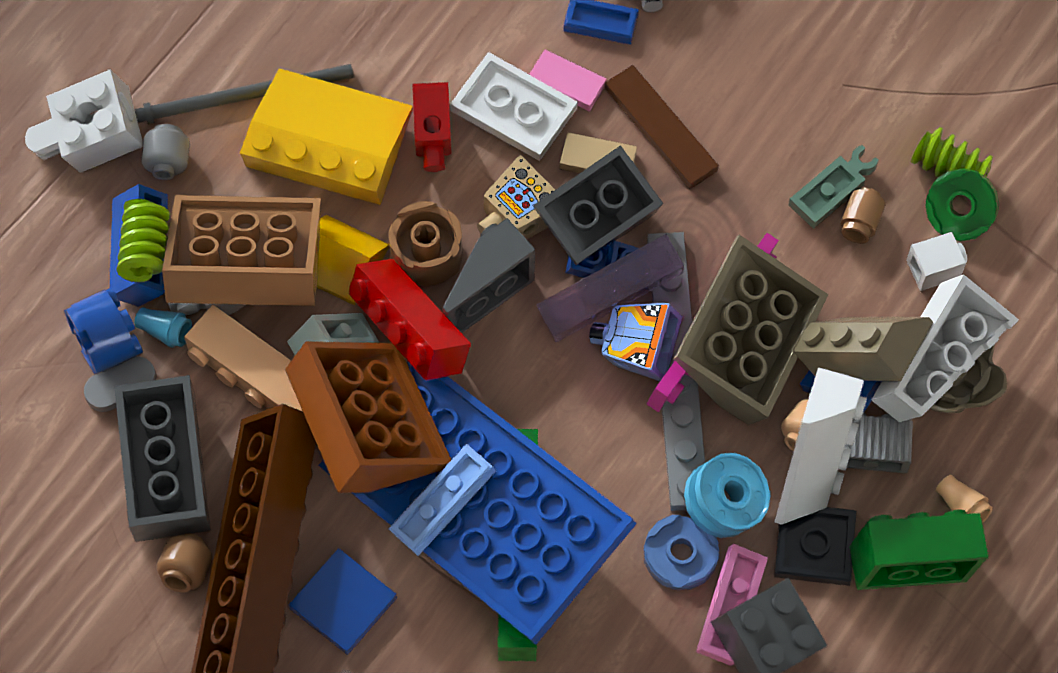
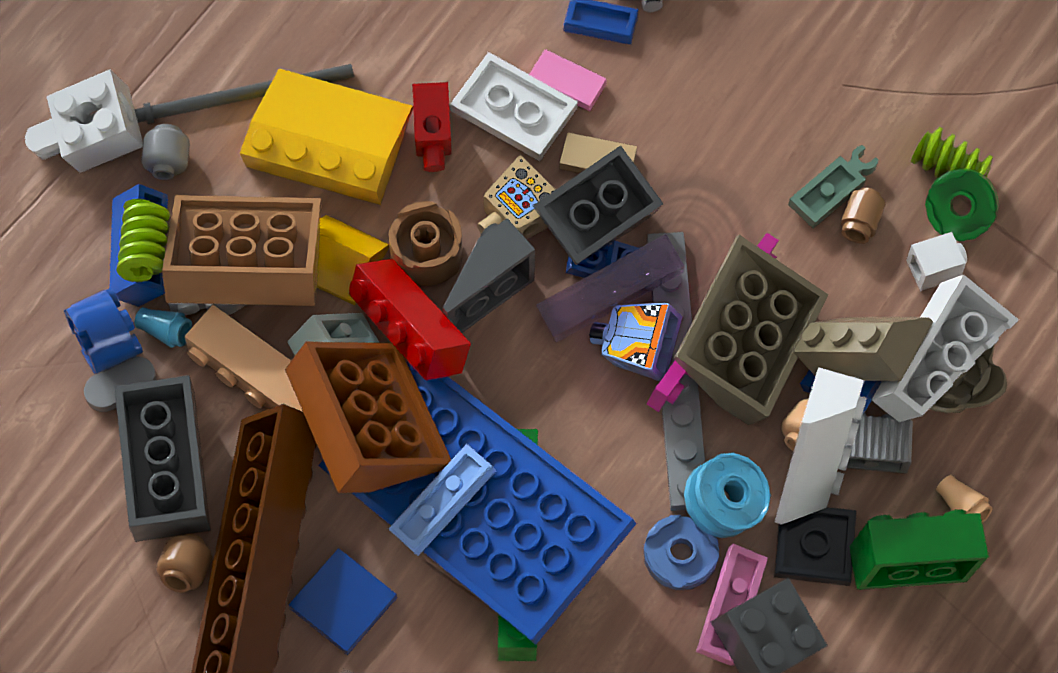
reddish brown tile [605,65,719,189] -> none

